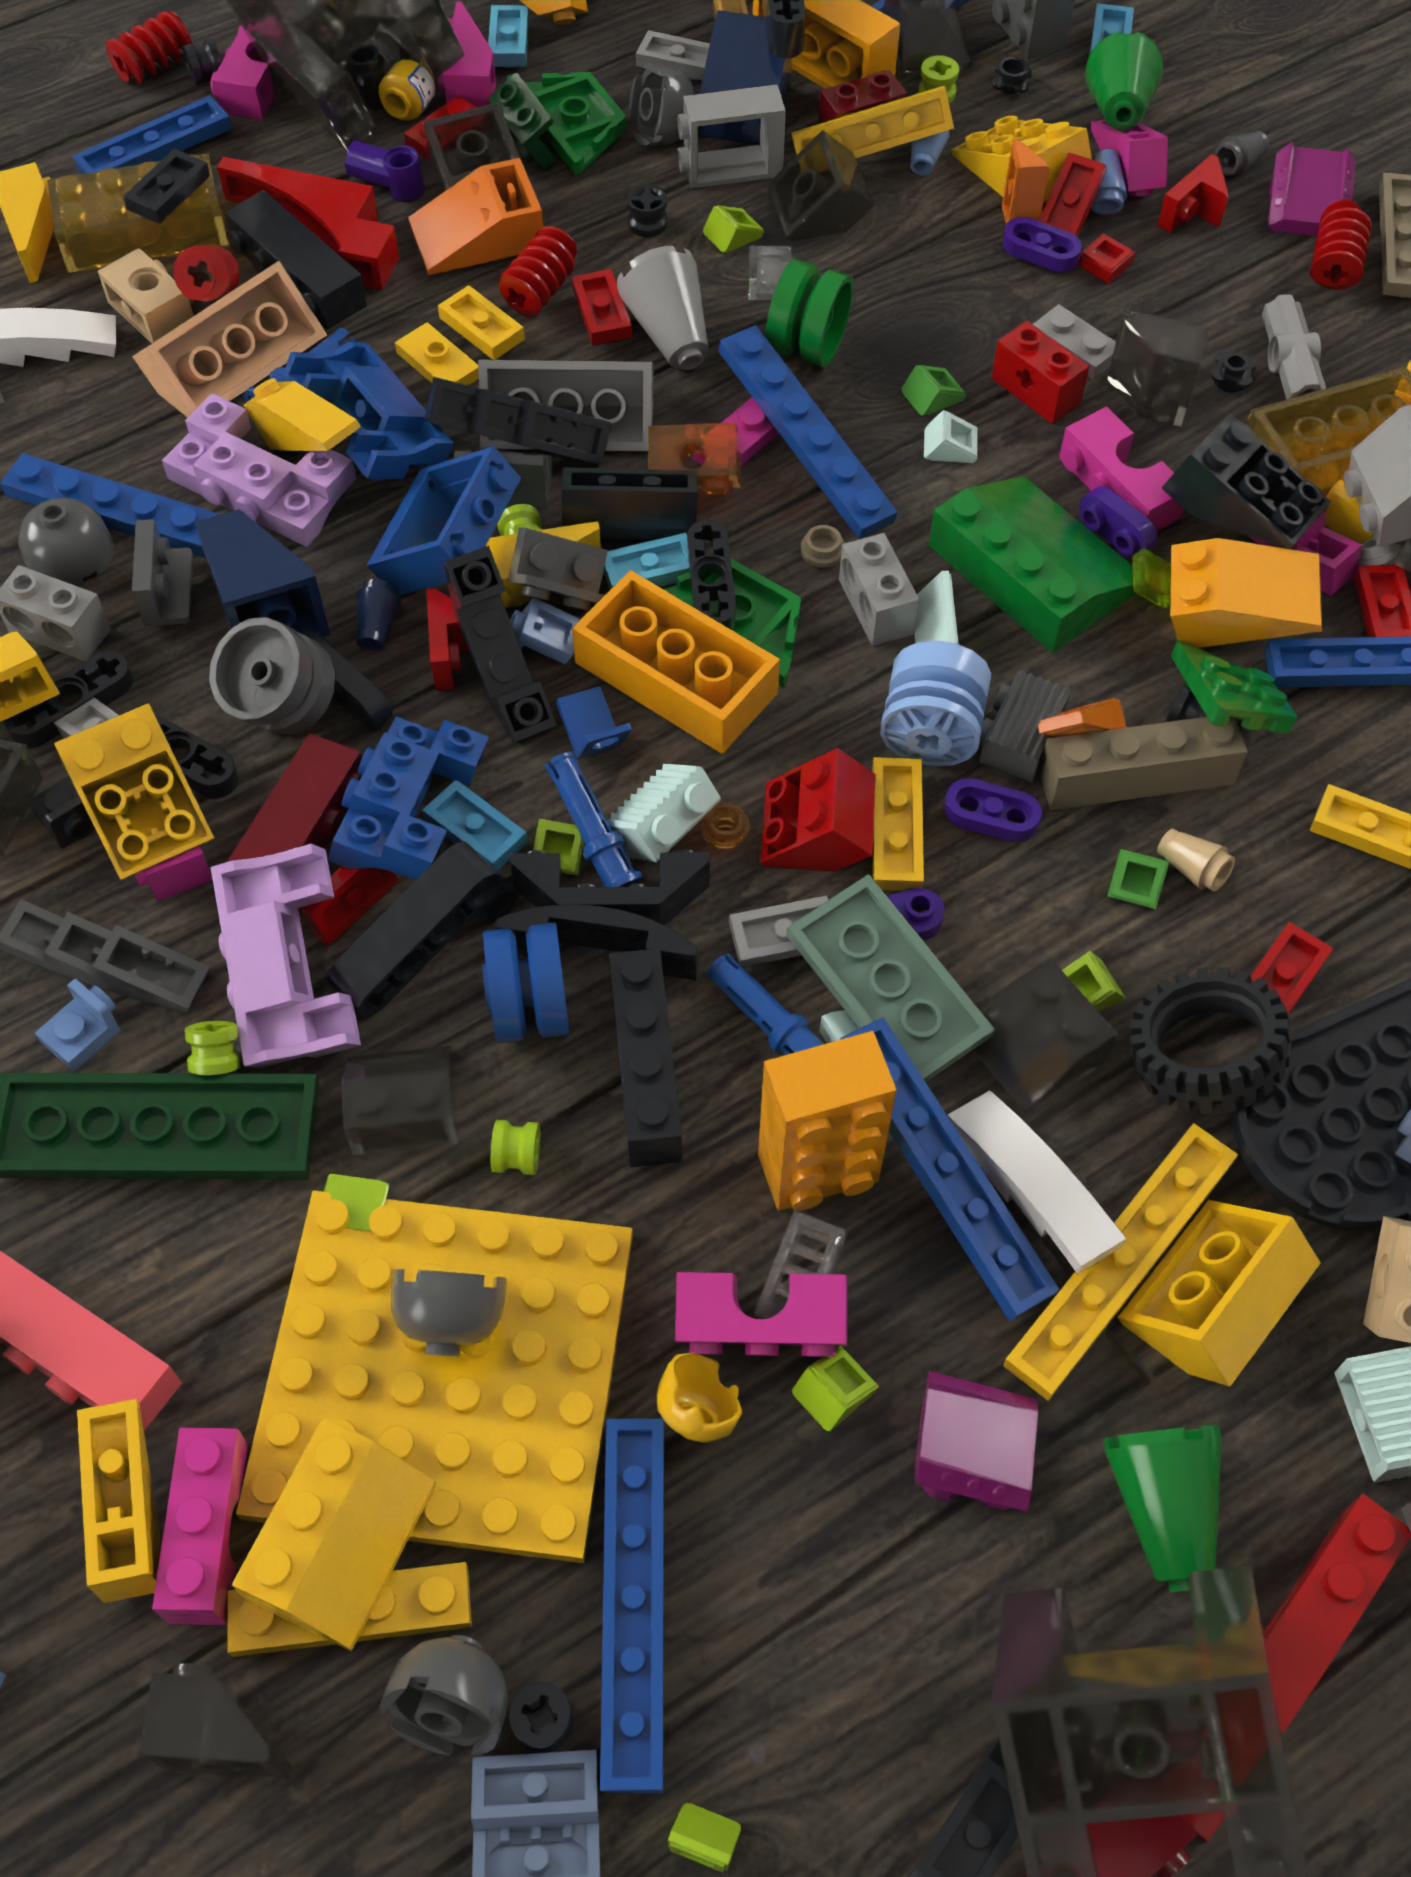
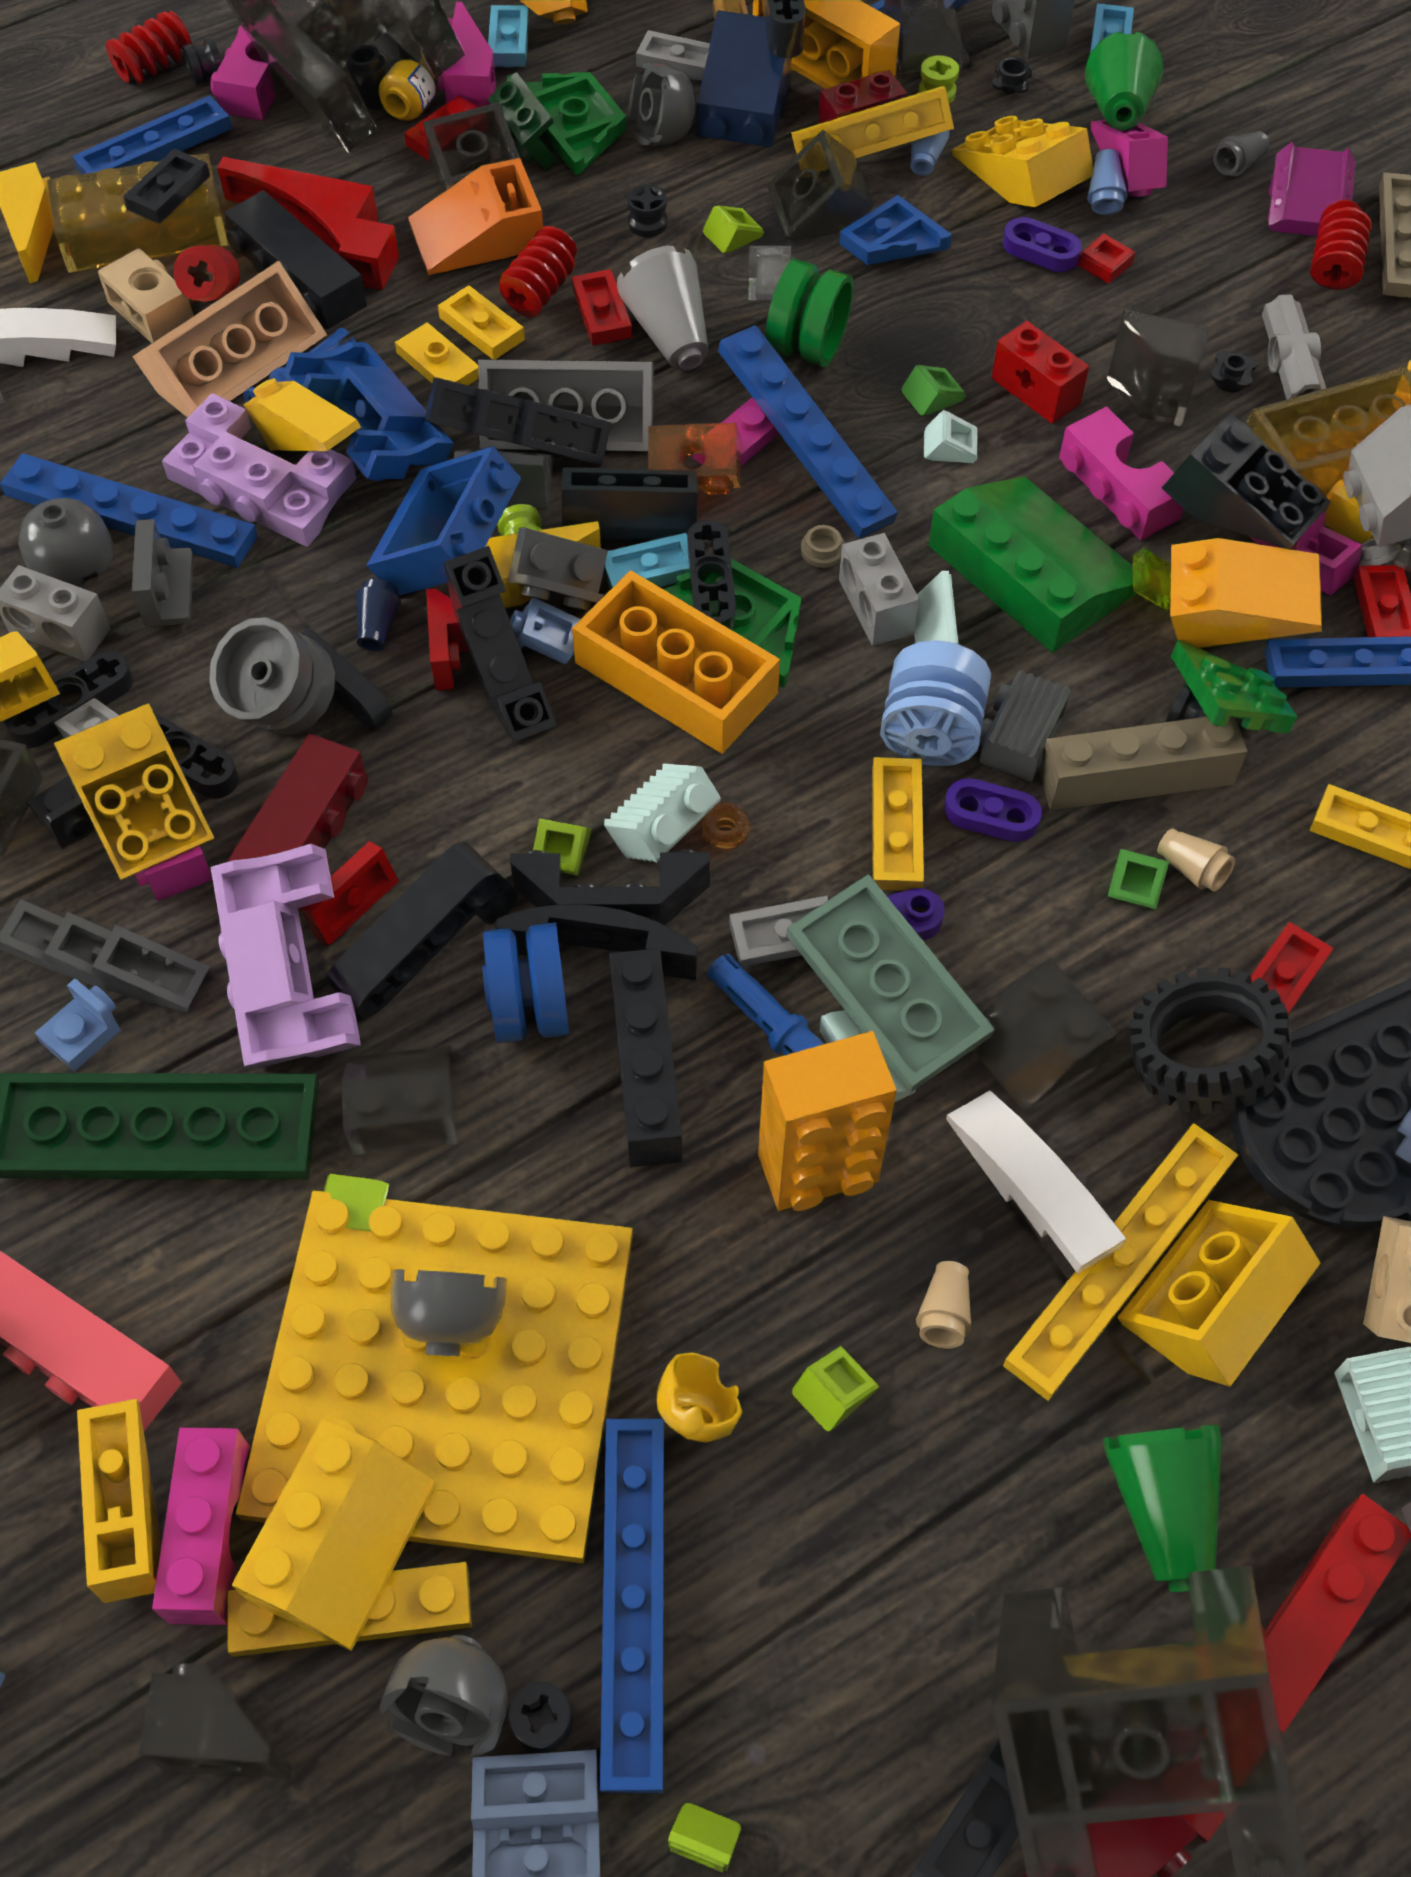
lime wheel [185,1021,240,1075] -> none
dark blue slope [194,509,330,638] -> none
blue bracket [328,716,489,880] -> none
dark purple piece [344,140,425,202] -> none
dark azure plate [422,780,528,871] -> none
lime wheel [490,1120,541,1175] -> none
blue pin [545,751,644,887] -> none
blue bracket [556,687,632,760] -> none
dark pink arch [675,1272,848,1357] -> none
light grey window [677,84,786,188] -> none
clear slope [754,1210,847,1319] -> none
red slope [760,748,876,872] -> none
blue plate [839,1017,1060,1321] -> none
slope [915,1371,1038,1512] -> none
orange slope [1002,140,1049,224] -> none
light grey plate [1033,304,1122,380] -> none
orange slope [1037,698,1127,737] -> none
red plate [1038,152,1107,237] -> none
lime slope [1049,951,1126,1021] -> none
dark purple plate [1079,486,1158,559] -> none
red slope [1157,154,1228,233] -> none
none -> blue wing [839,195,952,265]
none -> tan cone [916,1261,972,1349]

